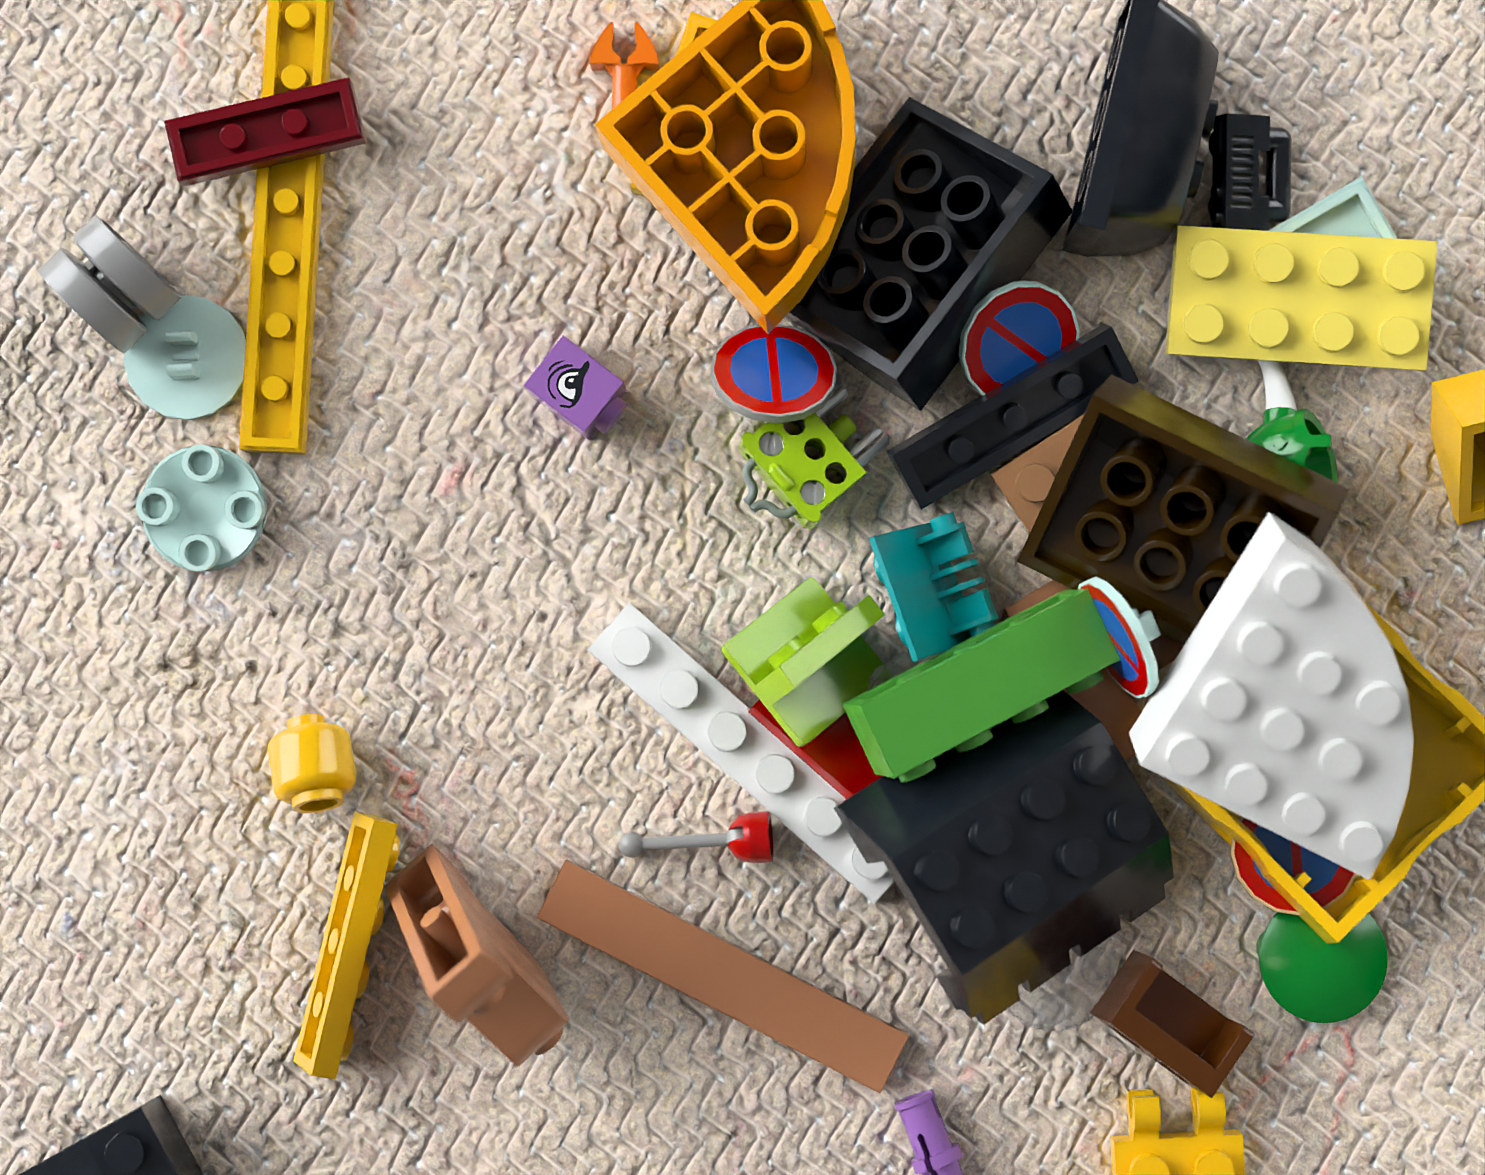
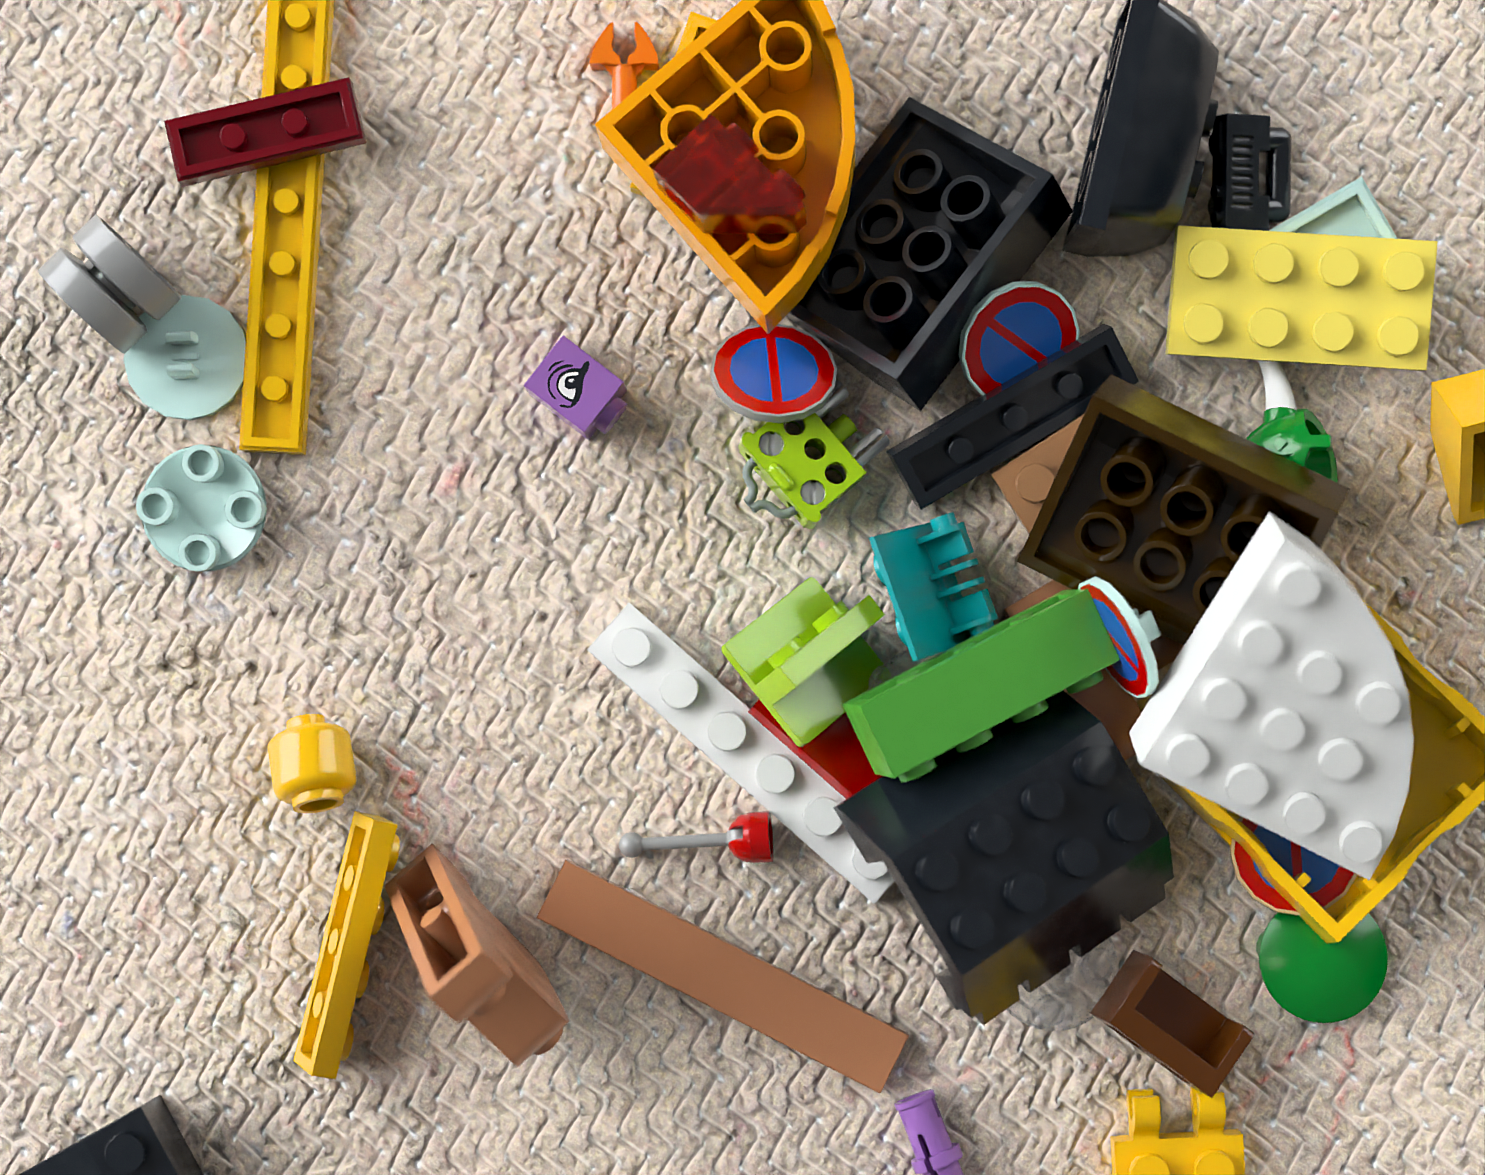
none -> clear red slope [653,113,807,234]

